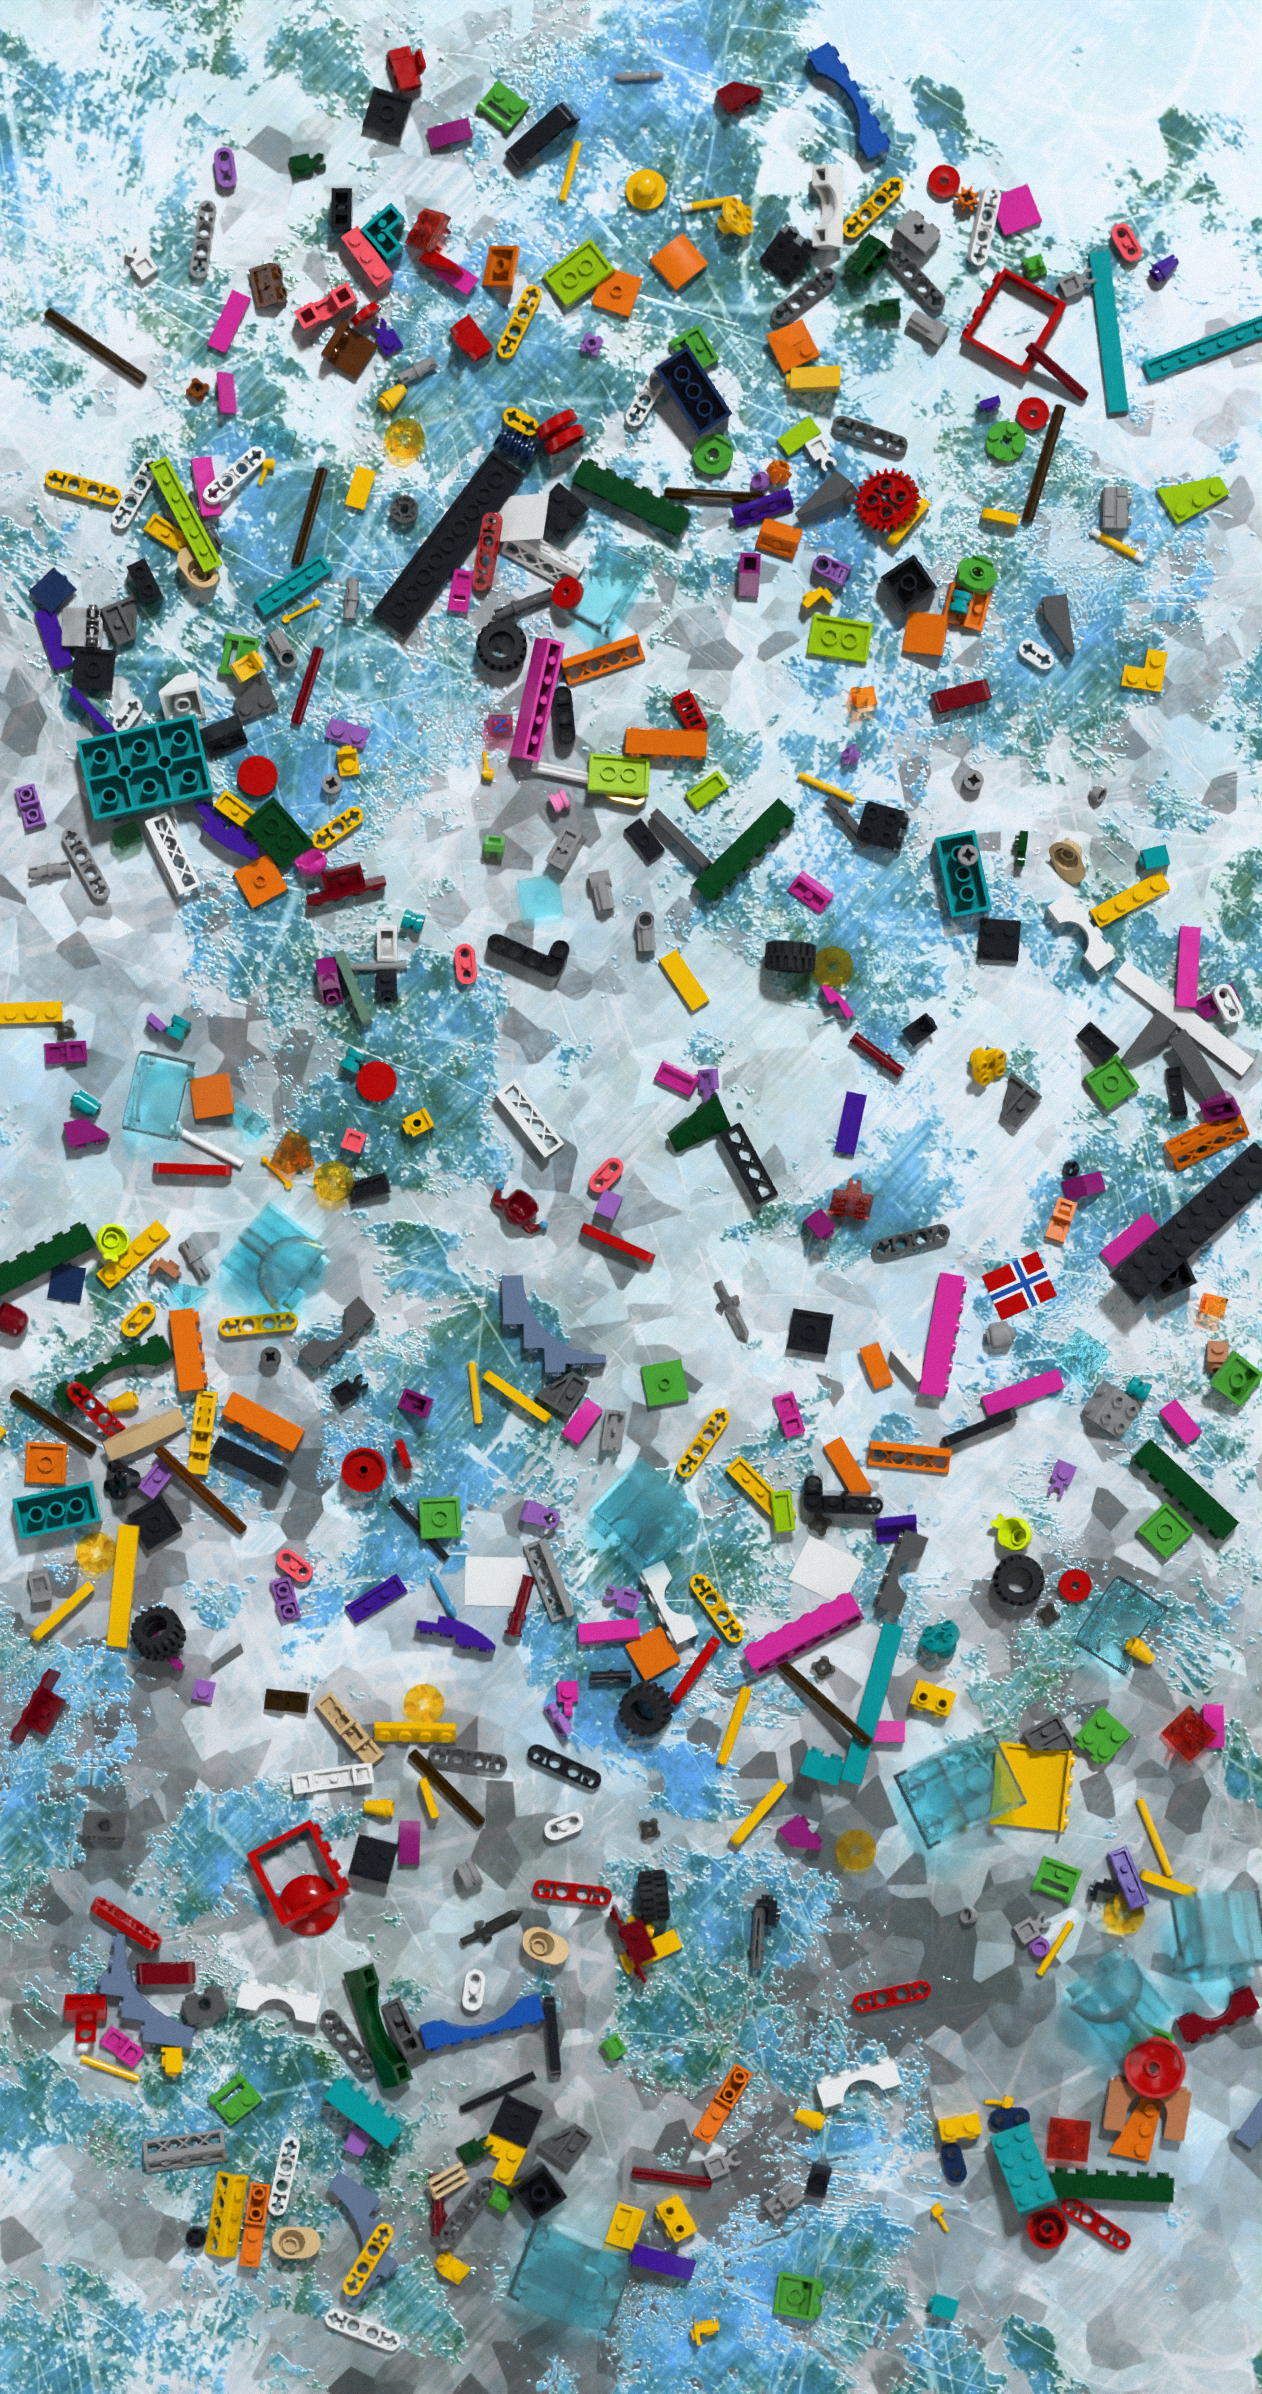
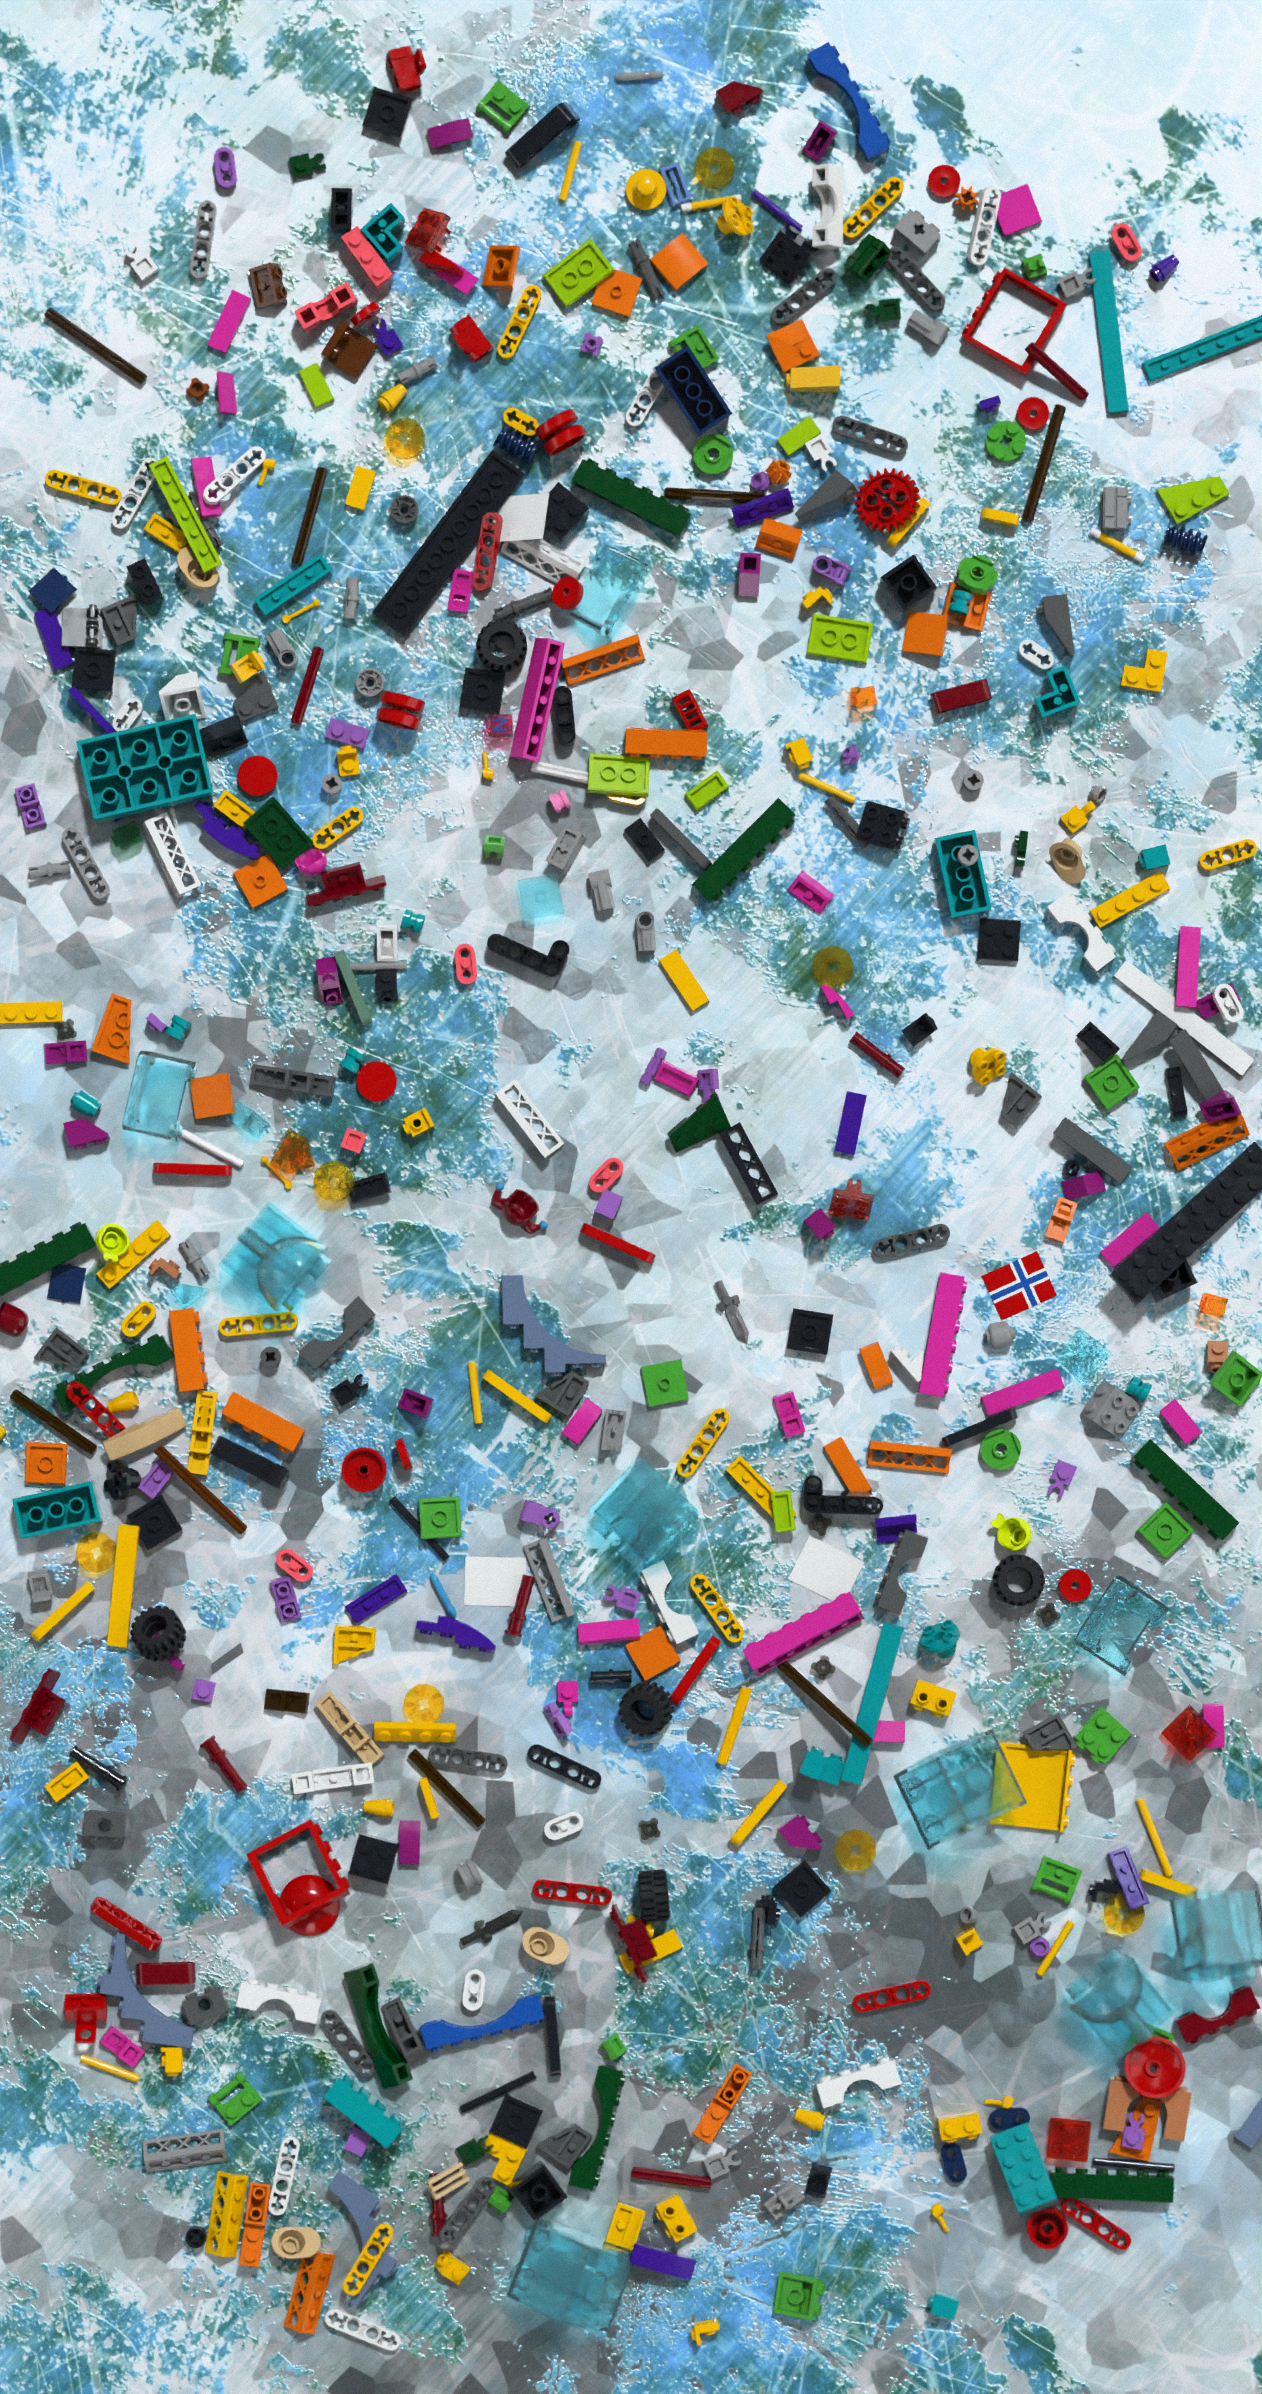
black tyre [764,941,816,973] -> none
yellow cone [1125,1636,1155,1665] -> none
none -> dark grey wing [34,1327,90,1368]
none -> yellow plate [44,1761,89,1803]
none -> black pin [69,1745,128,1791]
none -> orange wing [91,993,131,1064]
none -> dark red pin [200,1735,248,1794]
none -> dark grey slope [249,1064,336,1097]
none -> orange fence [284,2251,336,2334]
none -> lime tile [299,362,334,408]
none -> yellow wing [333,1624,376,1665]
none -> light grey wheel [356,668,385,698]
none -> red wheel [375,691,425,731]
none -> black plate [460,667,506,714]
none -> dark green arch [569,2063,626,2191]
none -> dark grey pin [628,239,665,300]
none -> medium lavender axle [640,1047,667,1086]
none -> medium blue tile [659,162,692,208]
none -> clear yellow plate [694,147,735,189]
none -> dark purple bar [751,189,803,232]
none -> black plate [774,1859,831,1918]
none -> yellow brick [785,737,813,771]
none -> magenta slope [802,120,837,163]
none -> yellow panel [955,1926,983,1956]
none -> bright green plate [980,1429,1021,1470]
none -> teal brick [1034,665,1081,720]
none -> dark grey slope [1053,1117,1132,1183]
none -> yellow plate [1060,801,1096,834]
none -> black bar [1093,2157,1175,2172]
none -> medium lavender plate [1122,2112,1146,2150]
none -> dark blue piece [1163,522,1208,557]
none -> yellow beam [1199,839,1257,870]

